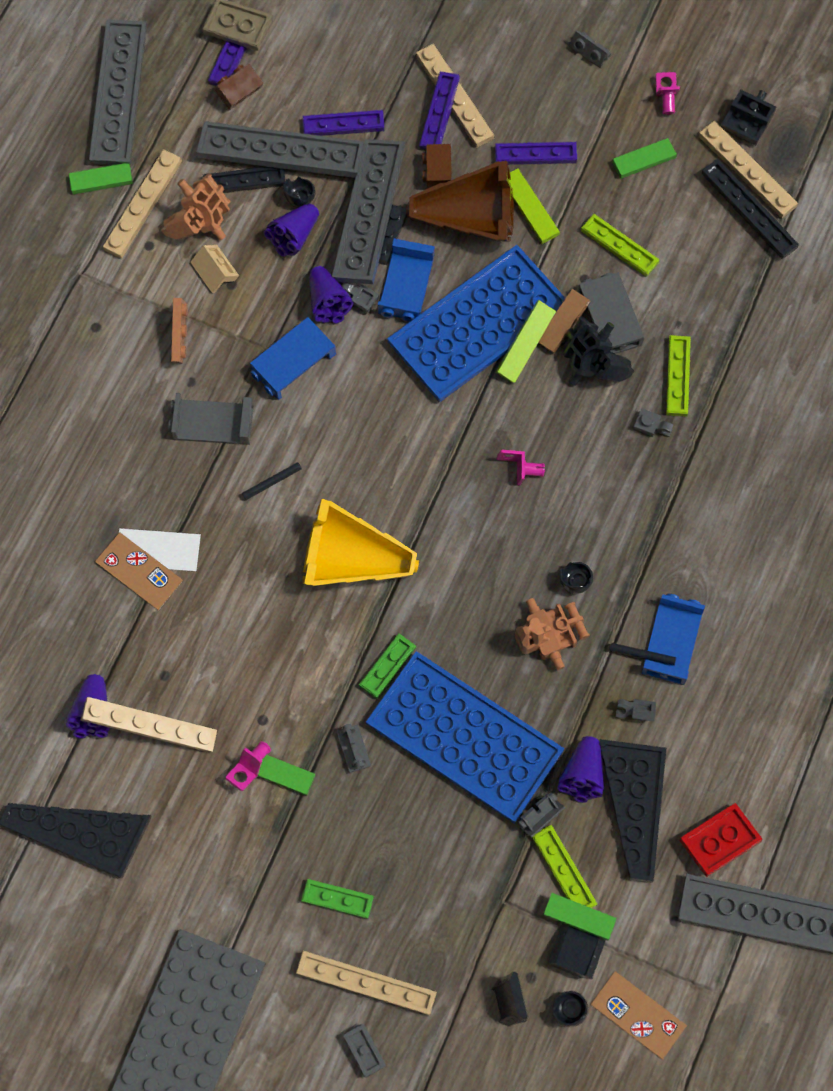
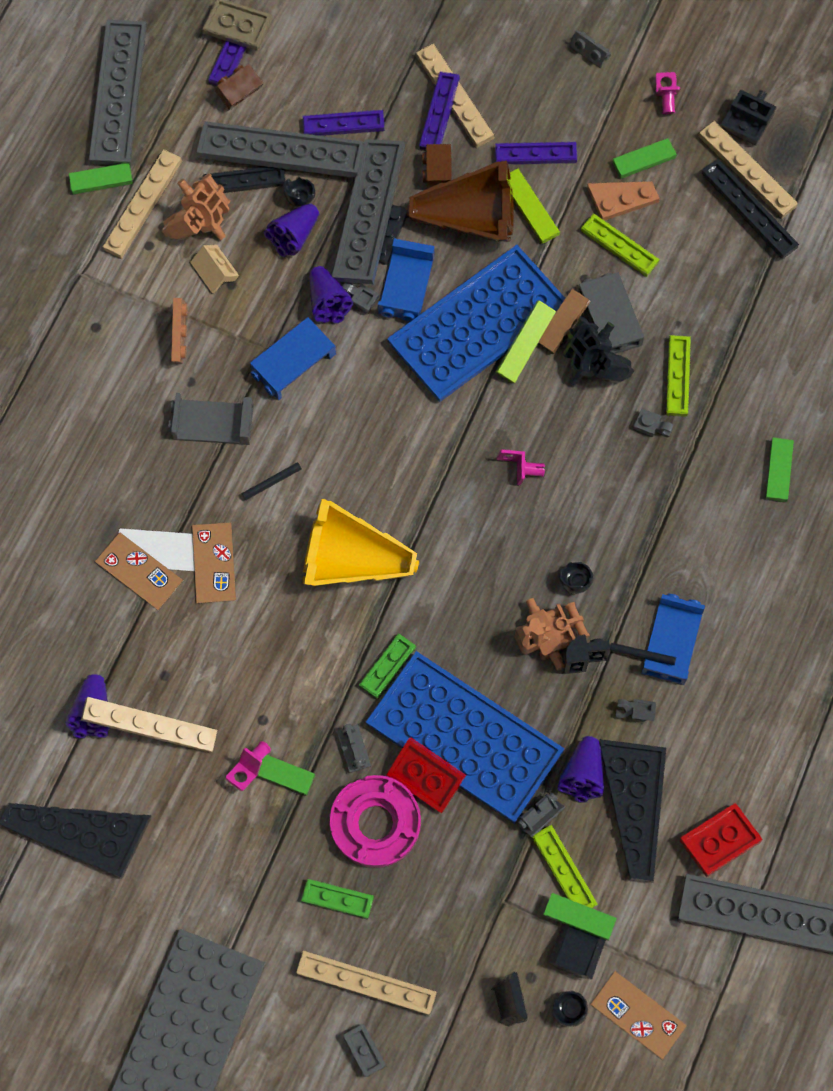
none -> medium nougat sticker [192,523,236,603]
none -> dark pink piece [330,775,421,868]
none -> red plate [387,737,466,814]
none -> black brick [563,634,610,674]
none -> nougat wing [587,182,660,221]
none -> bright green tile [765,437,794,502]

